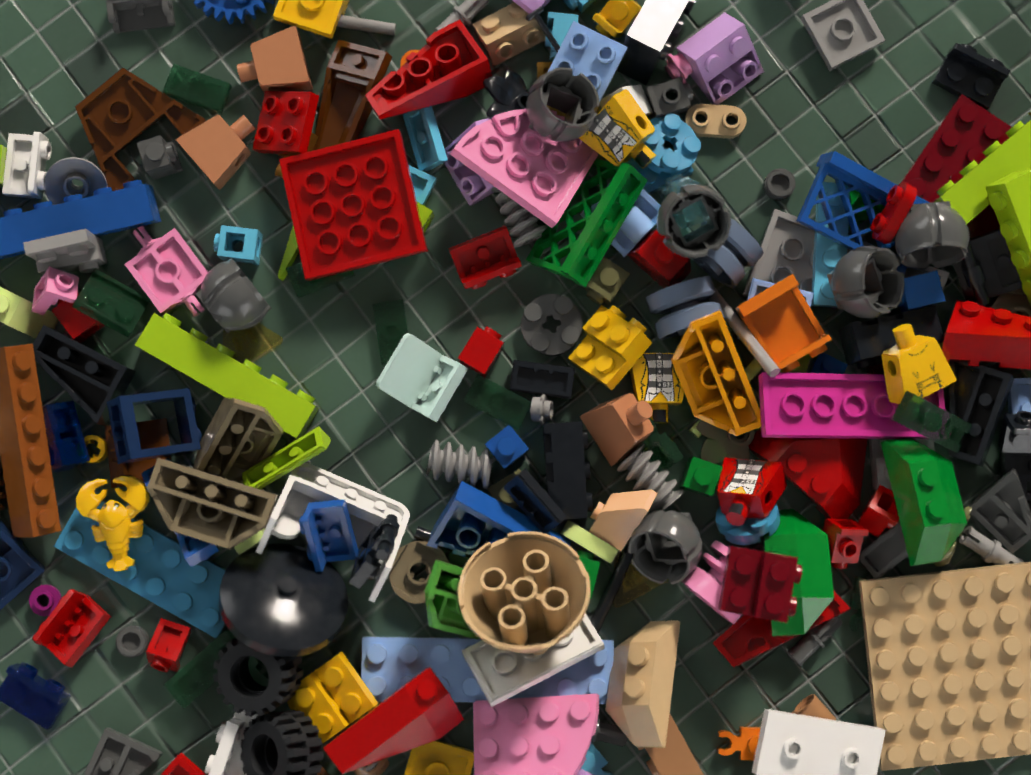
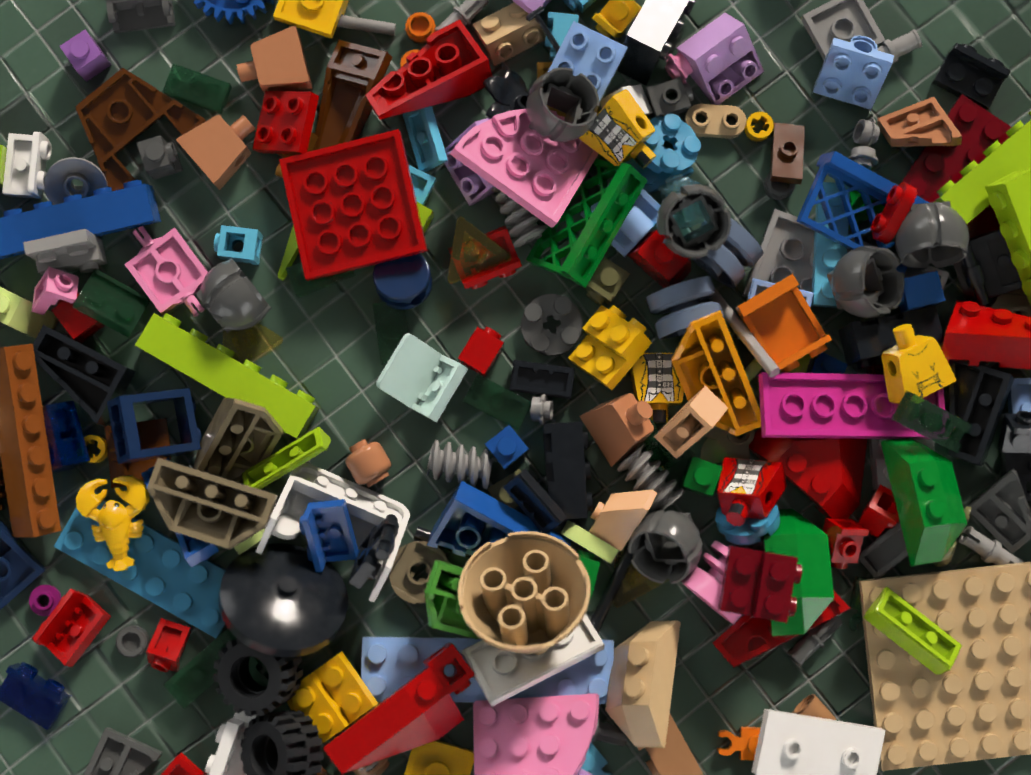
none -> medium lavender brick [60,29,111,82]
none -> nougat head [345,439,392,488]
none -> dark blue head [373,254,432,310]
none -> orange plate [405,12,436,43]
none -> red brick [423,643,475,695]
none -> clear yellow piece [447,216,511,284]
none -> light nougat slope [654,386,728,459]
none -> yellow bush [744,111,774,142]
none -> reddish brown plate [770,122,805,184]
none -> light blue plate [813,35,894,110]
none -> light grey plate [848,146,878,170]
none -> light grey plate [853,118,880,147]
none -> lime slope [863,587,962,675]
none -> light grey pin [877,29,922,64]
none -> nougat wing [877,97,962,147]

